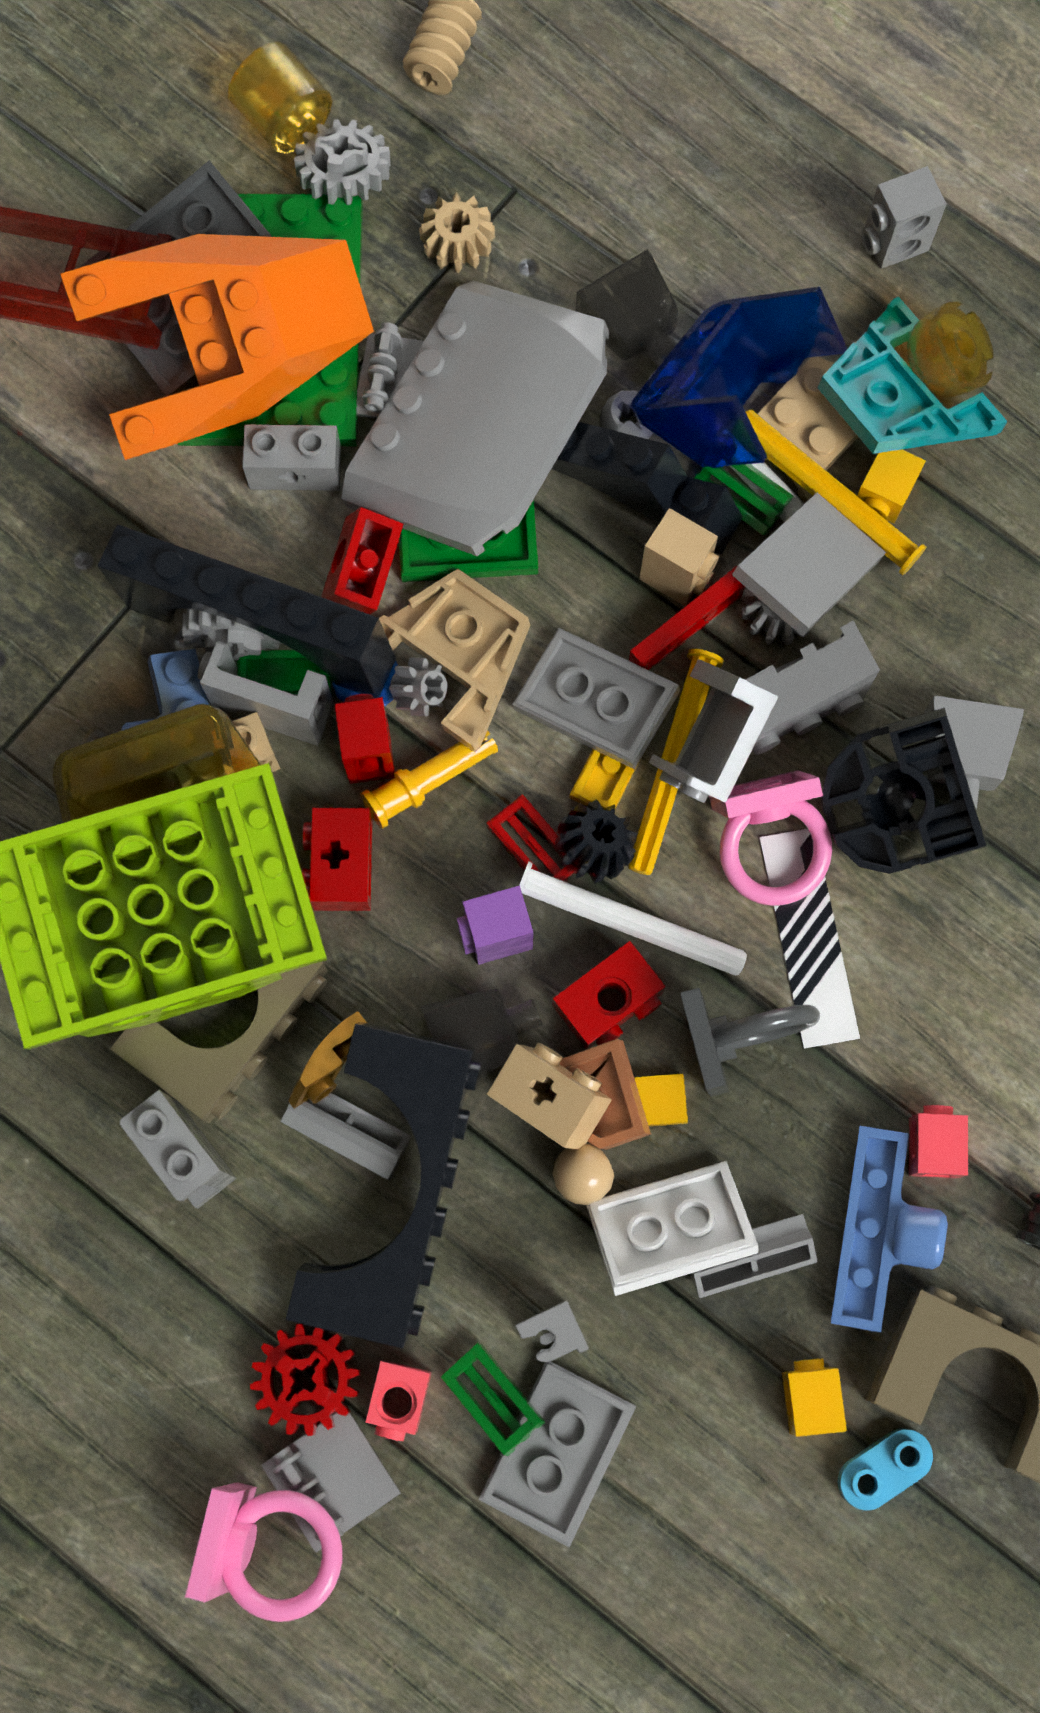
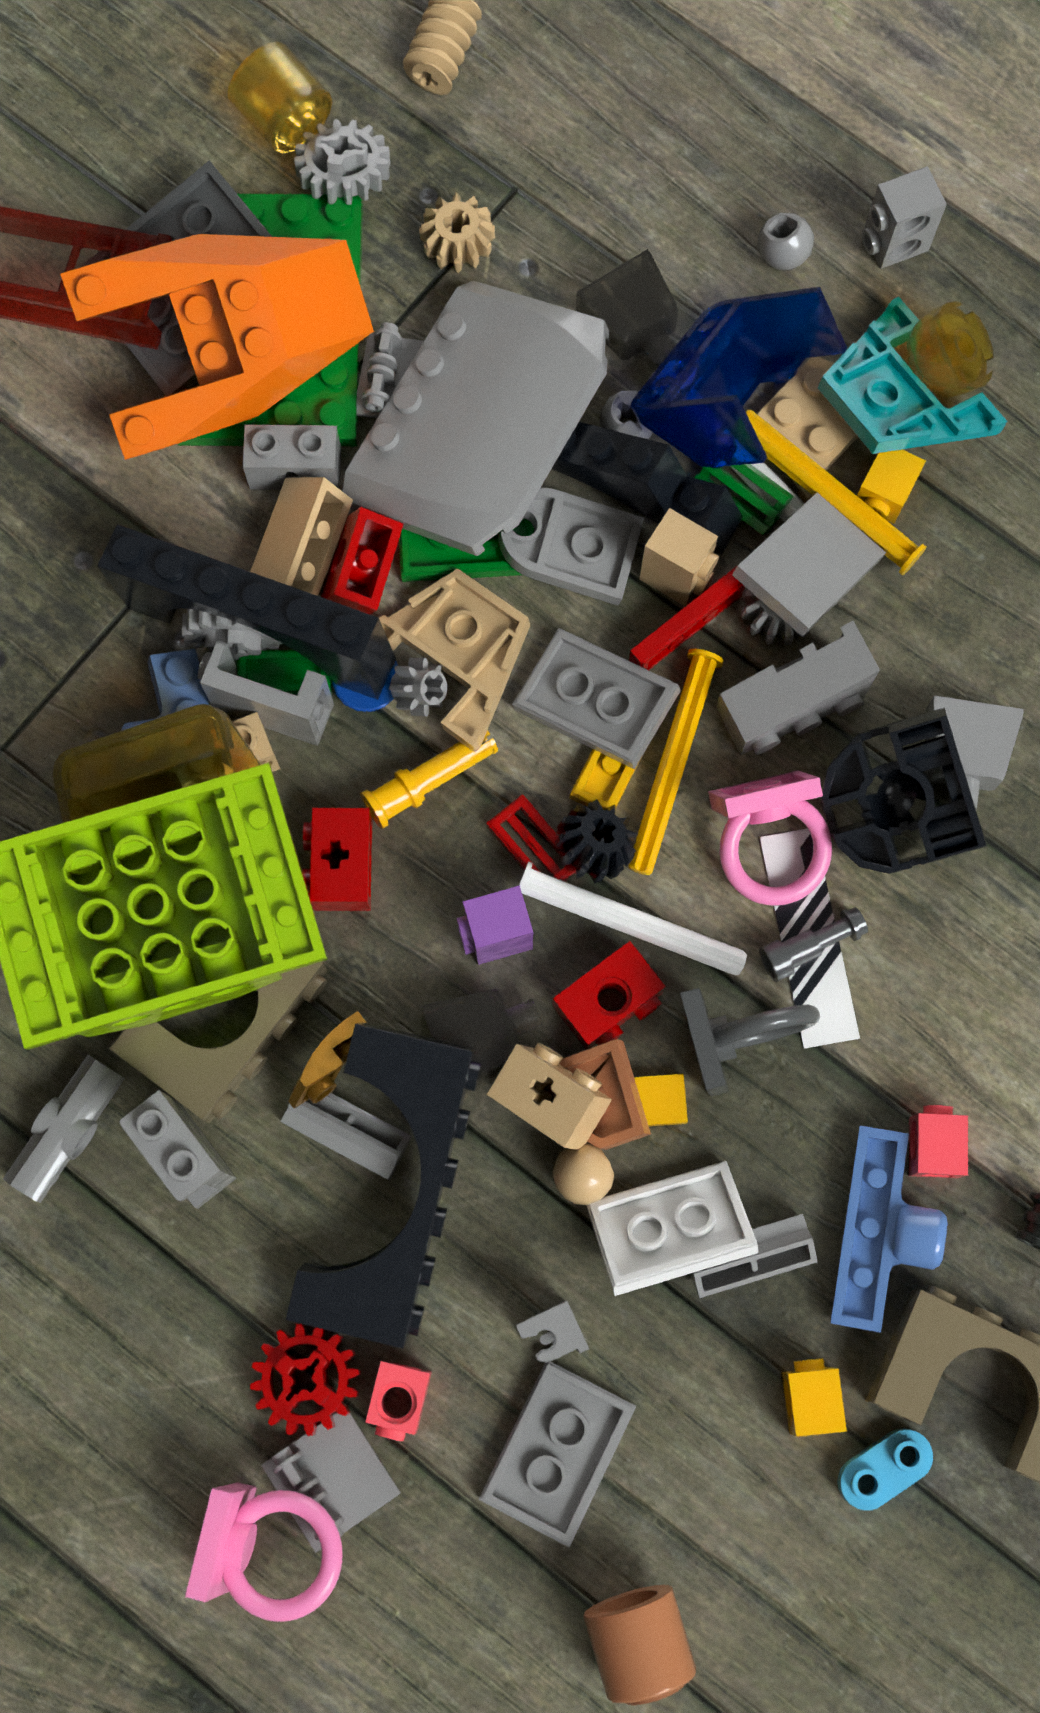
red brick [335,694,395,784] -> none
green tile [441,1343,546,1456] -> none
light grey panel [649,659,778,803] -> none
none -> light grey piece [3,1055,125,1203]
none -> tan brick [250,477,353,596]
none -> light grey tile [498,488,644,606]
none -> nougat piece [583,1585,697,1705]
none -> light grey piece [758,212,814,271]
none -> dark grey piece [759,907,868,982]

